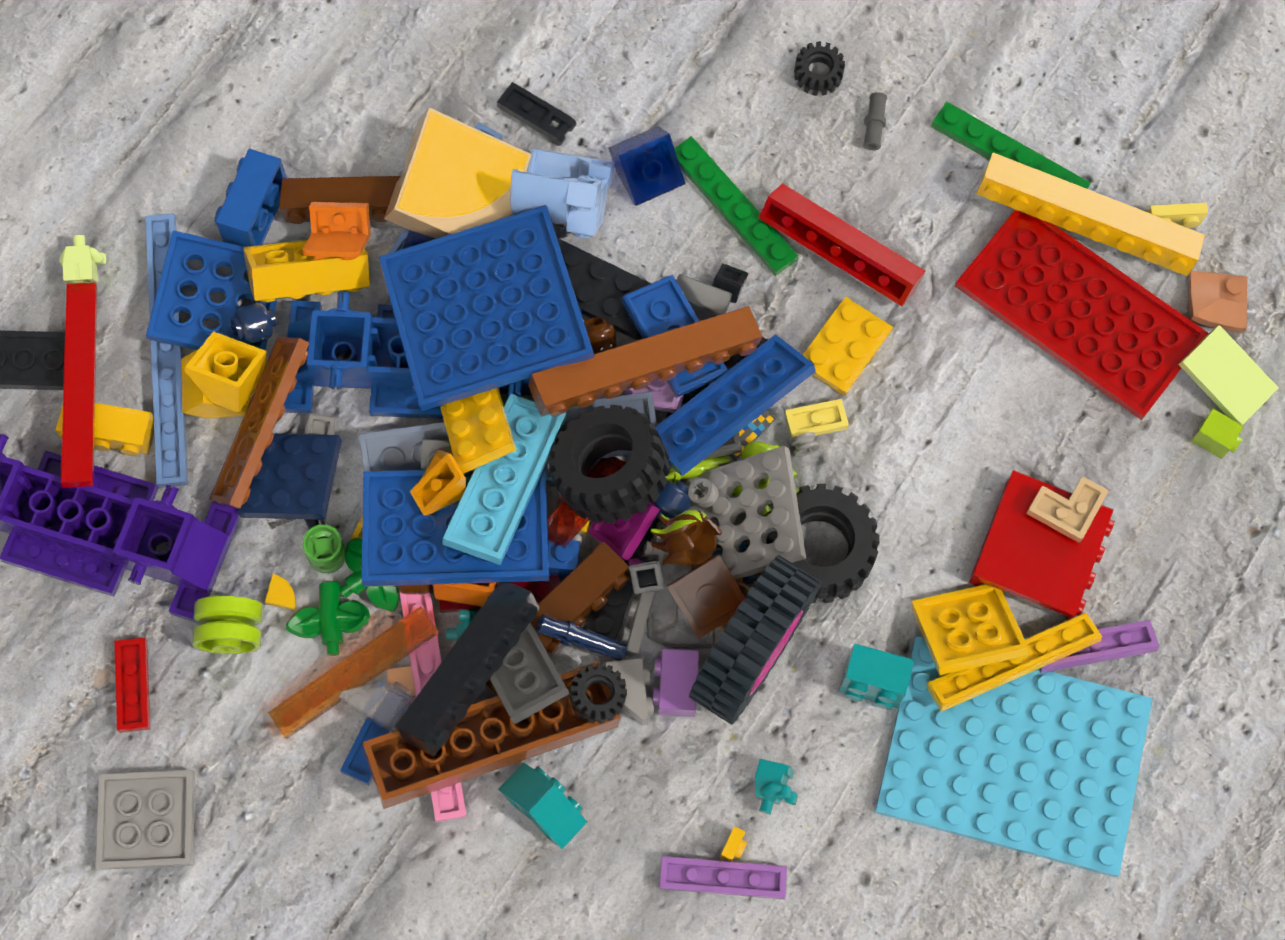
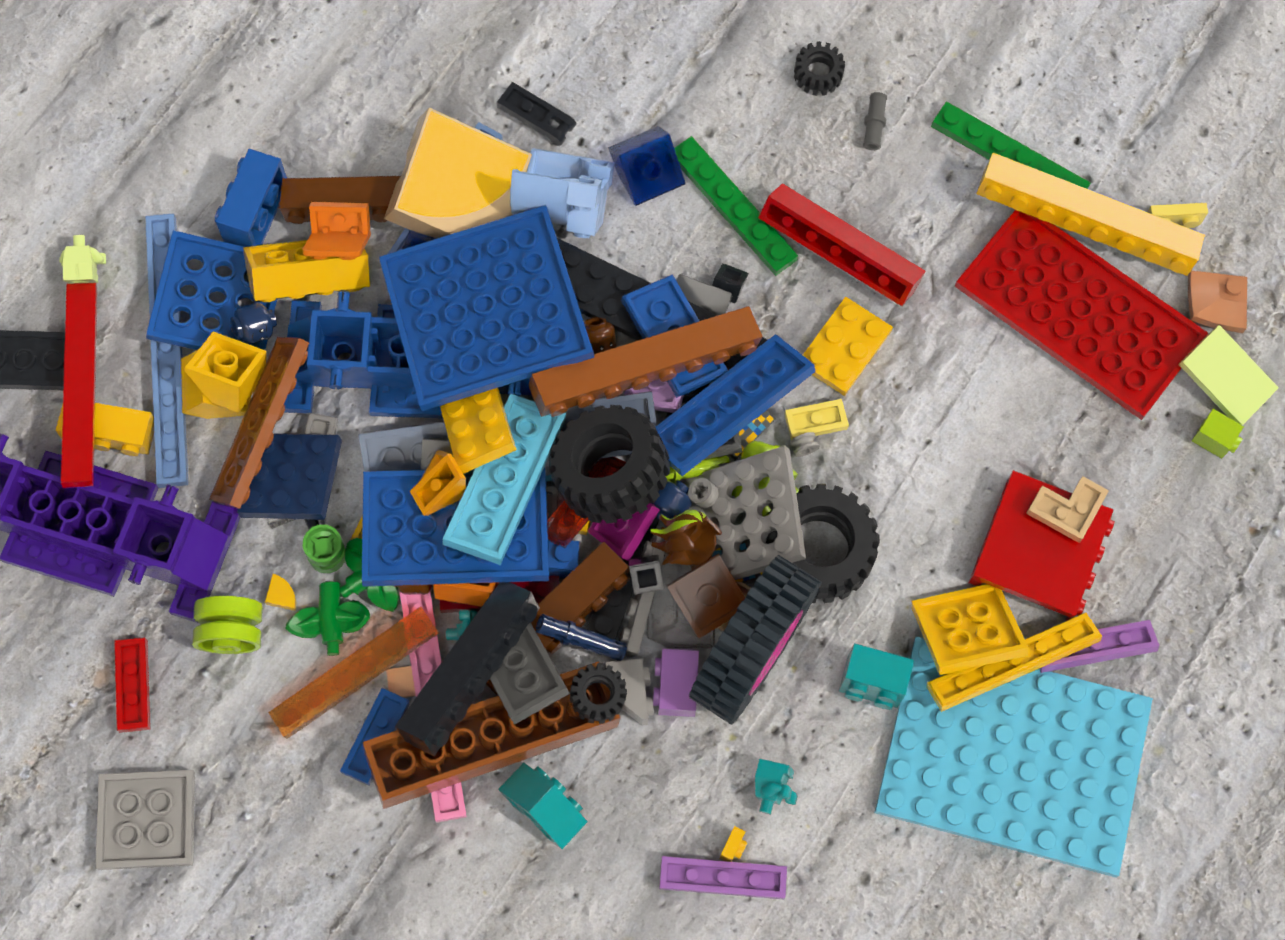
clear slope [339,681,414,732] -> none

